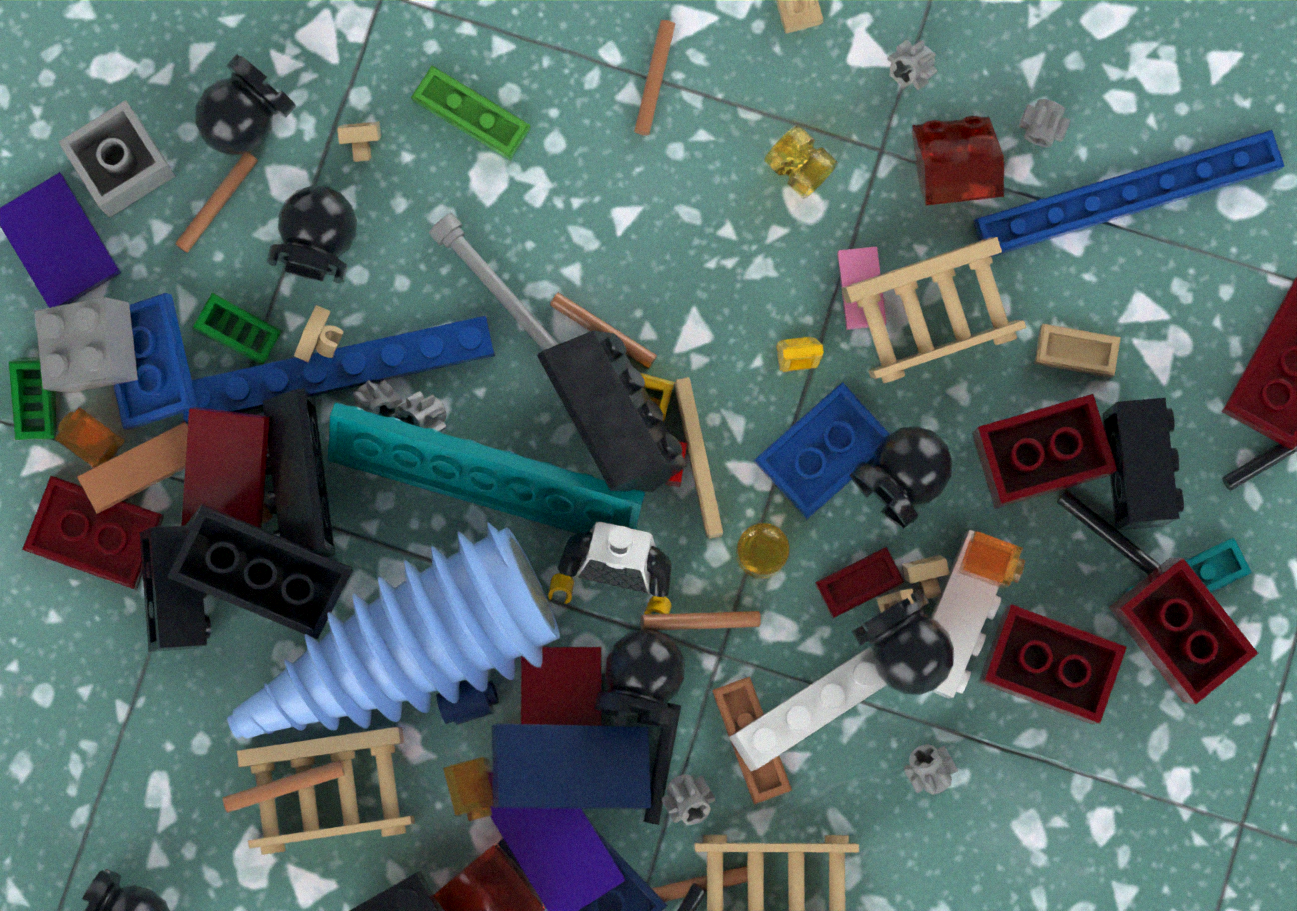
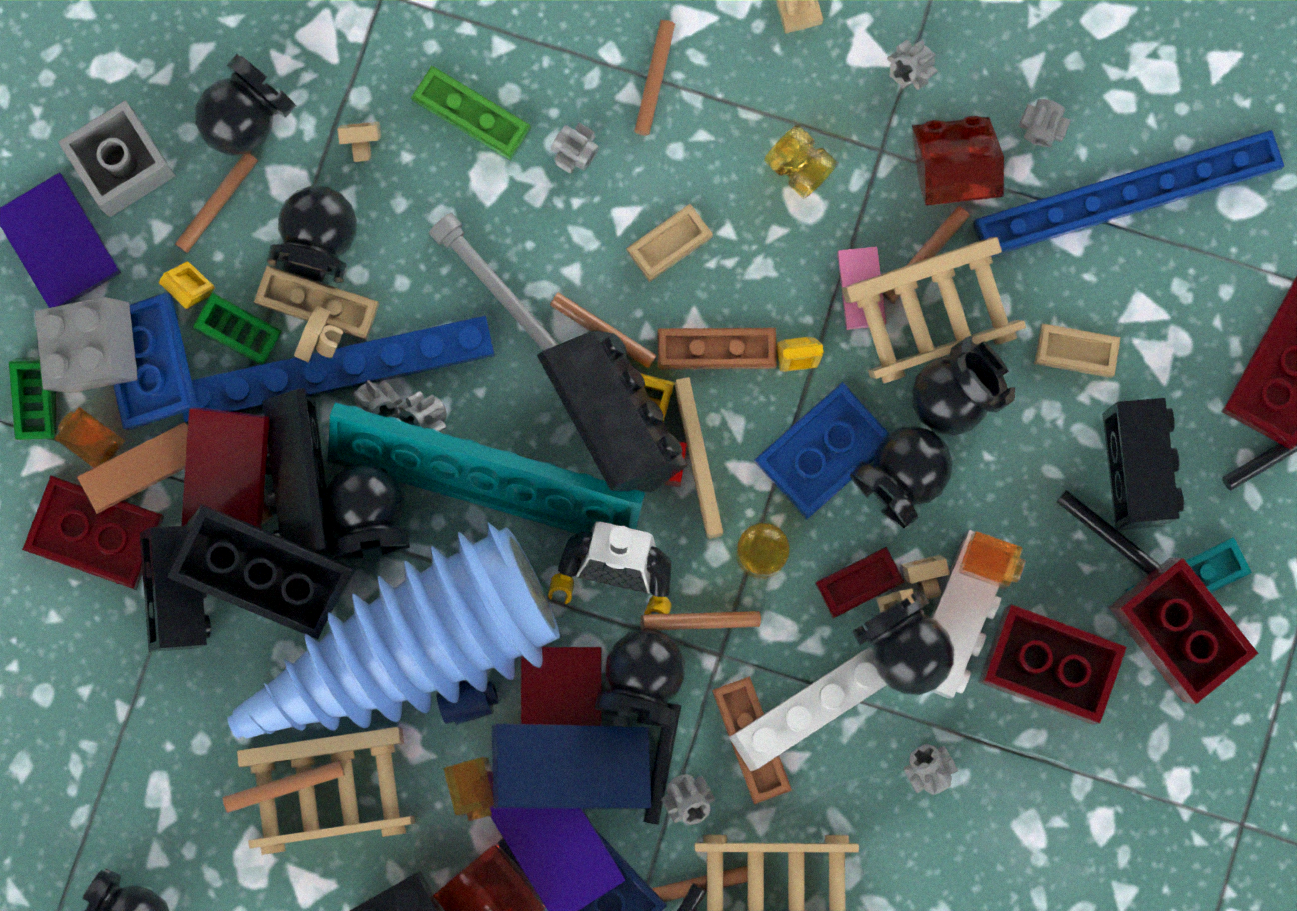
dark red brick [972,394,1117,509] -> none
none -> yellow tile [158,261,215,309]
none -> tan tile [254,266,379,341]
none -> black tile [324,463,410,560]
none -> light grey gear [551,122,599,174]
none -> tan tile [627,204,713,282]
none -> nougat tile [658,328,777,370]
none -> nougat bar [883,206,970,304]
none -> black tile [912,336,1016,436]

